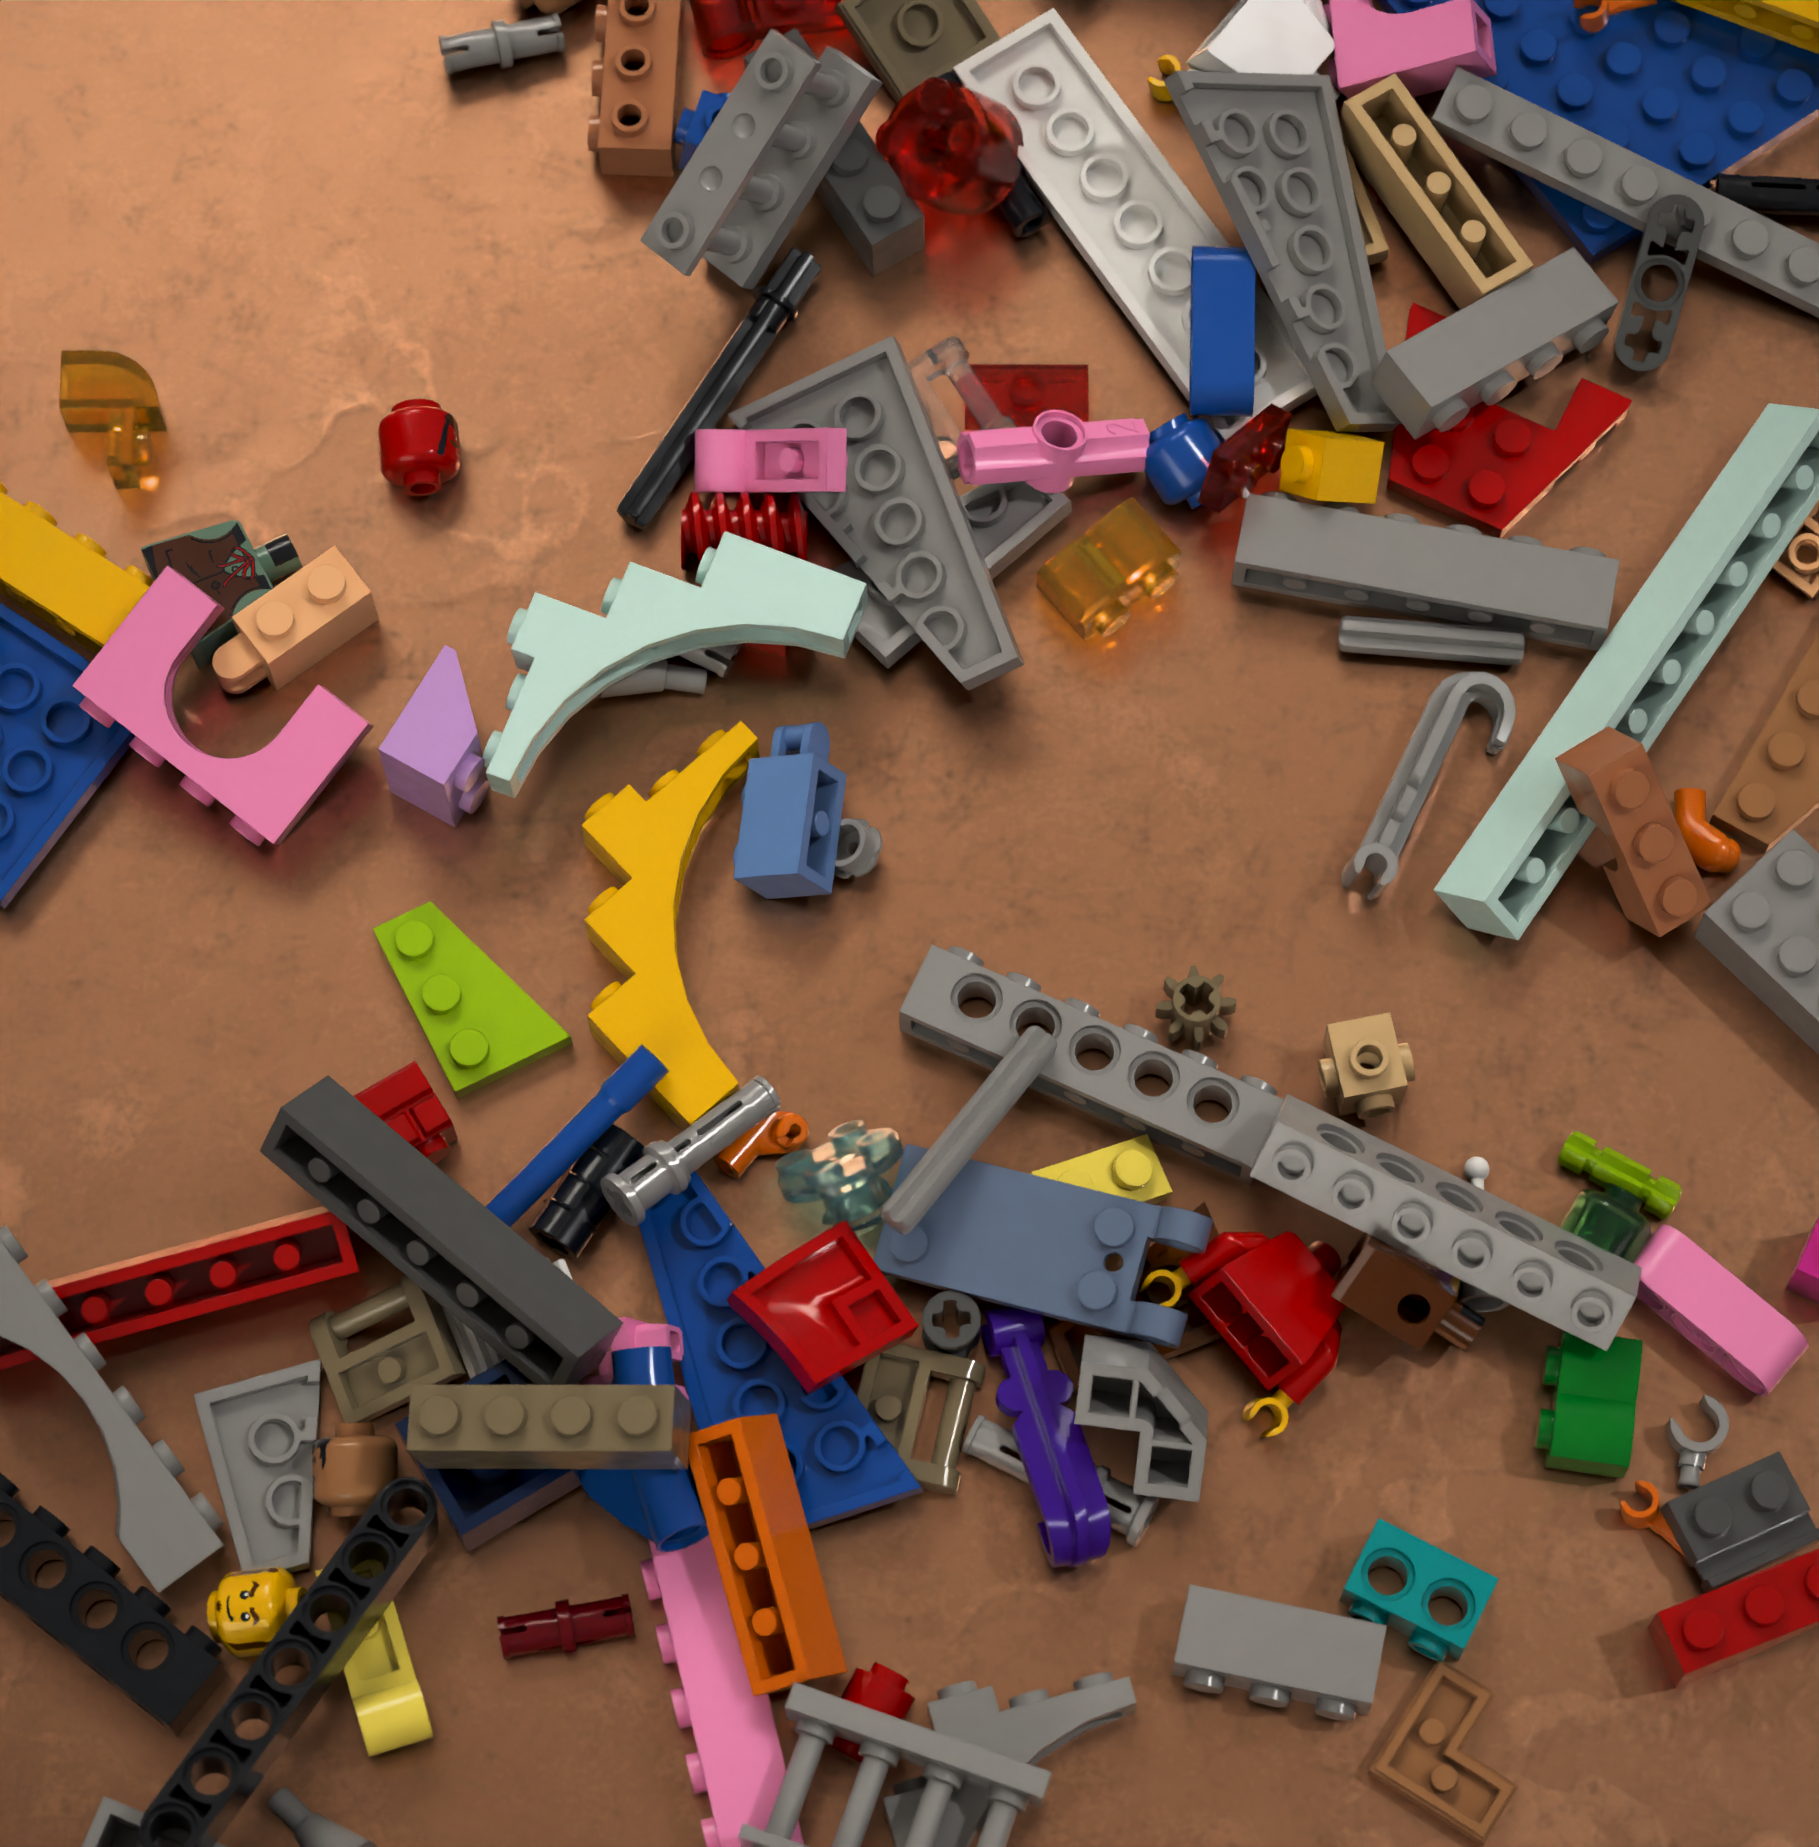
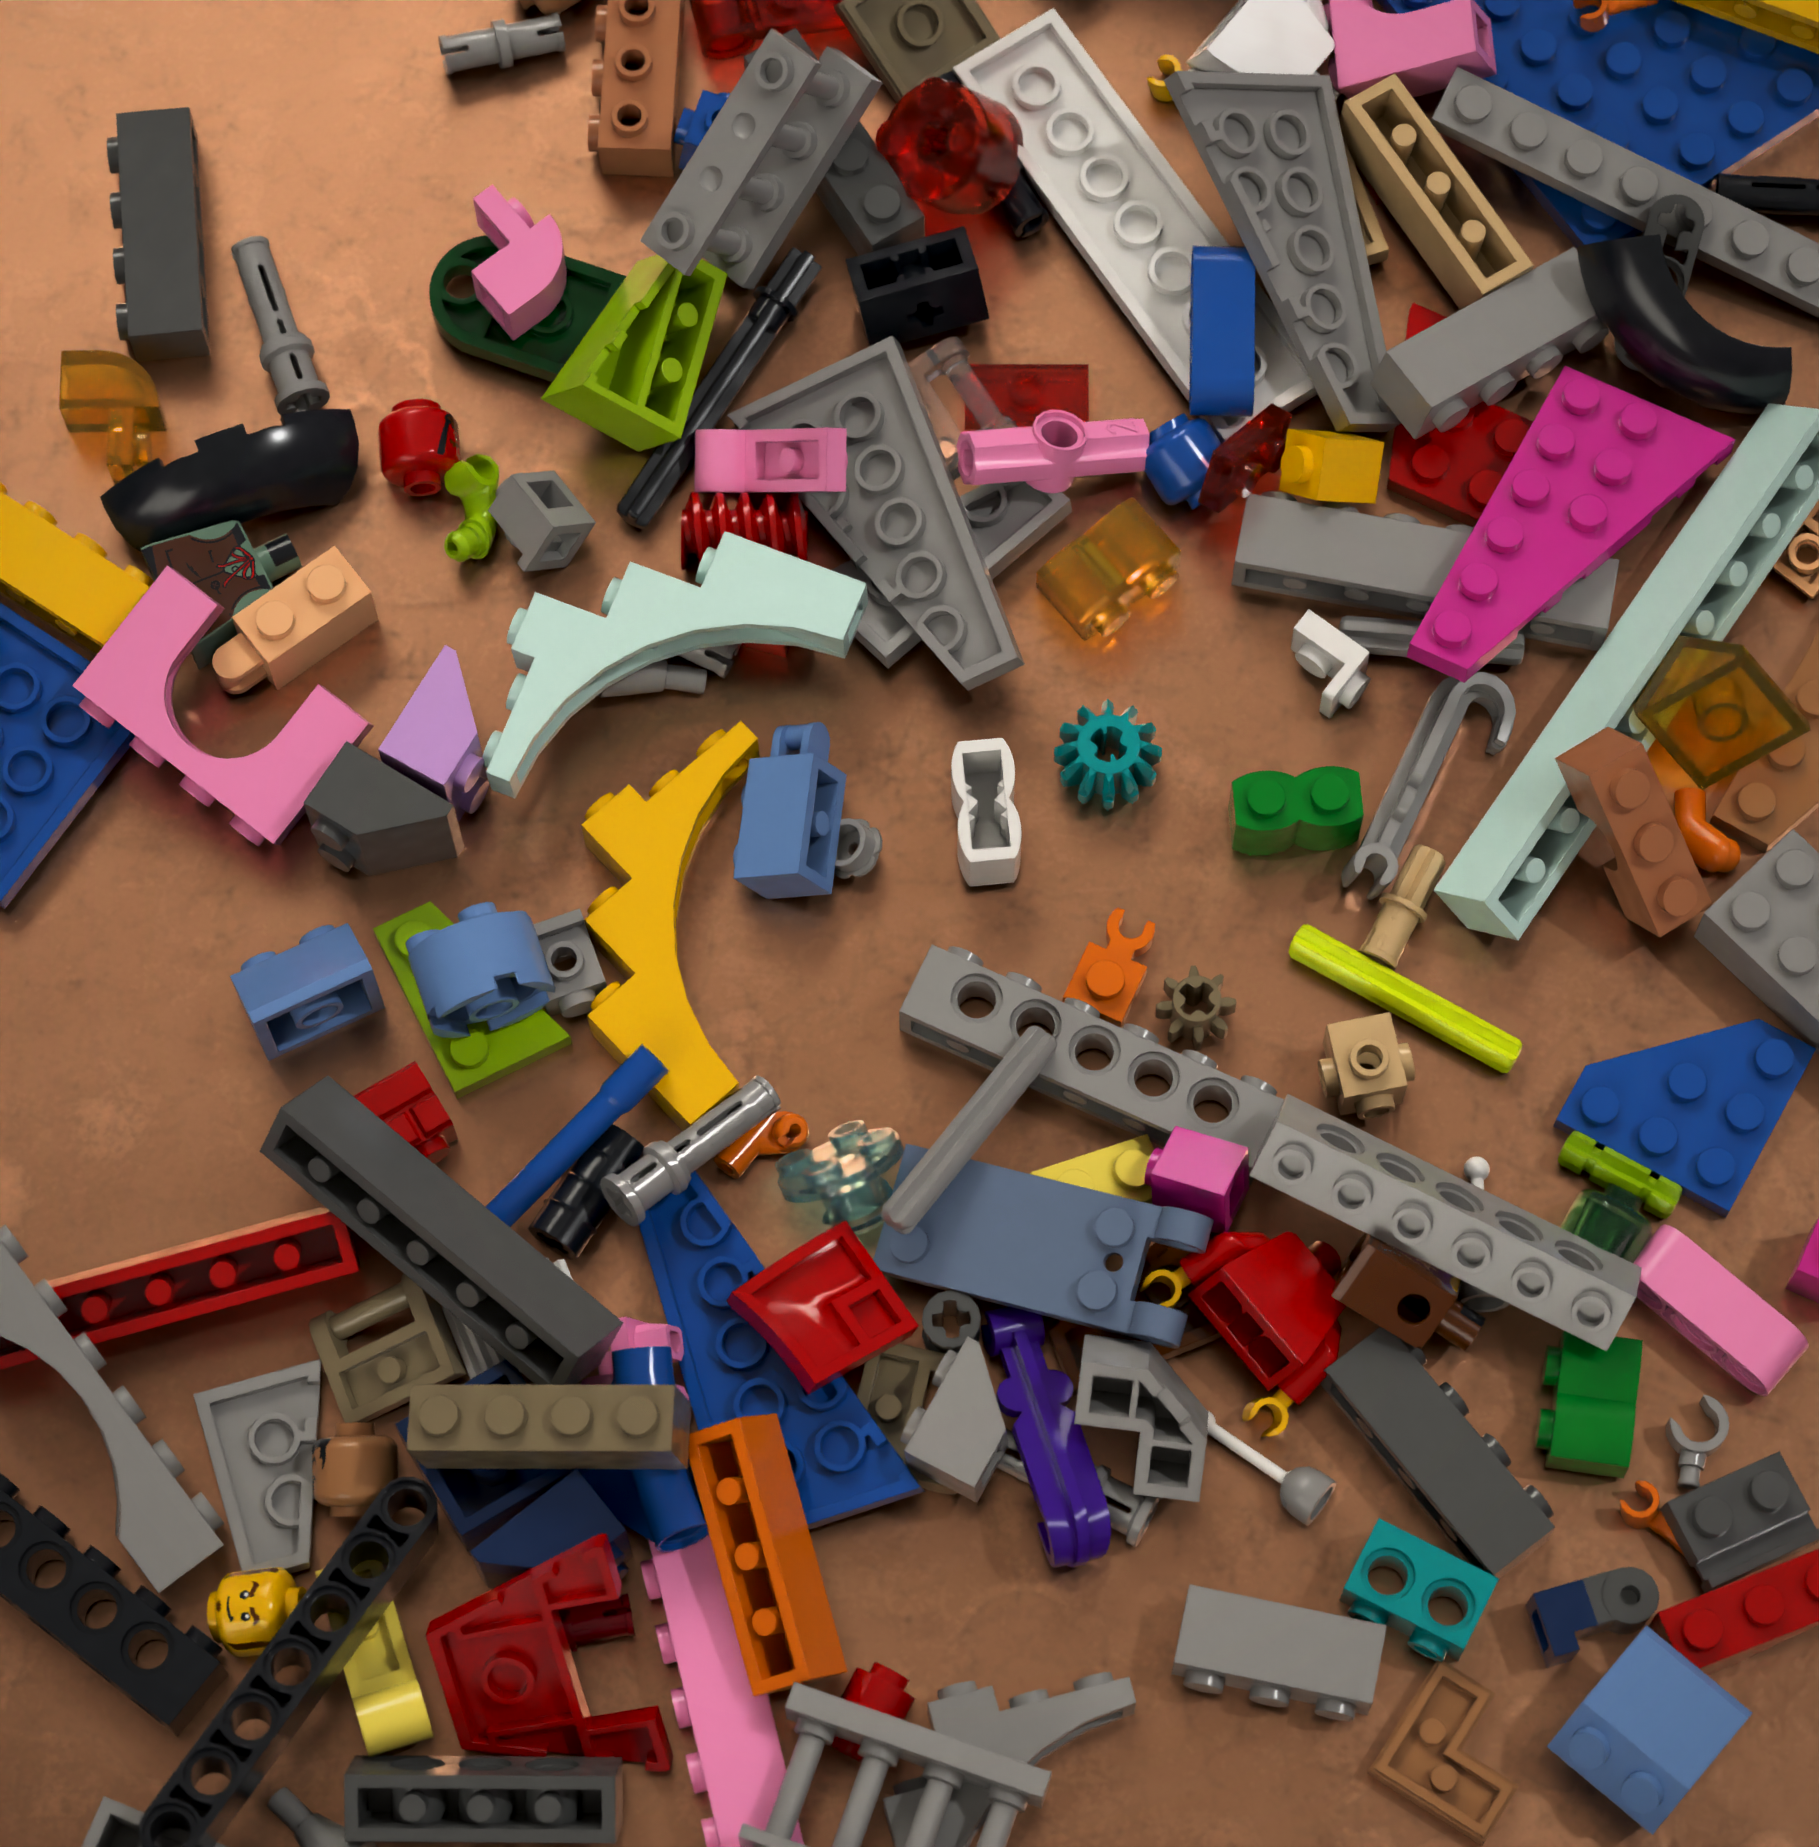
none -> black brick [100,409,359,552]
none -> dark grey brick [107,107,210,362]
none -> medium blue slope [230,923,385,1061]
none -> light grey pin [231,236,330,415]
none -> dark grey slope [304,741,464,876]
none -> dark grey brick [344,1755,623,1843]
none -> medium blue brick [406,902,555,1038]
none -> red wing [425,1533,673,1772]
none -> dark green plate [429,235,627,382]
none -> lime piece [444,454,499,562]
none -> dark blue slope [470,1468,633,1589]
none -> bright pink brick [471,184,567,341]
none -> light grey brick [488,470,596,572]
none -> light grey brick [533,908,607,1018]
none -> lime wedge [541,254,727,452]
none -> black brick [845,226,990,346]
none -> light grey slope [900,1336,1008,1502]
none -> white brick [951,738,1022,887]
none -> teal gear [1054,699,1162,811]
none -> orange plate [1063,907,1155,1028]
none -> dark pink brick [1145,1126,1249,1234]
none -> light grey hinge [1207,1410,1337,1525]
none -> green brick [1228,766,1364,855]
none -> neon yellow axle [1288,924,1523,1073]
none -> white bracket [1291,609,1371,719]
none -> dark grey brick [1320,1327,1555,1579]
none -> tan axle [1358,844,1445,970]
none -> dark pink wing [1407,366,1735,683]
none -> leg [1525,1567,1660,1668]
none -> medium blue slope [1547,1625,1752,1835]
none -> blue plate [1553,1019,1816,1218]
none -> black brick [1576,234,1792,415]
none -> clear yellow slope [1633,635,1811,790]

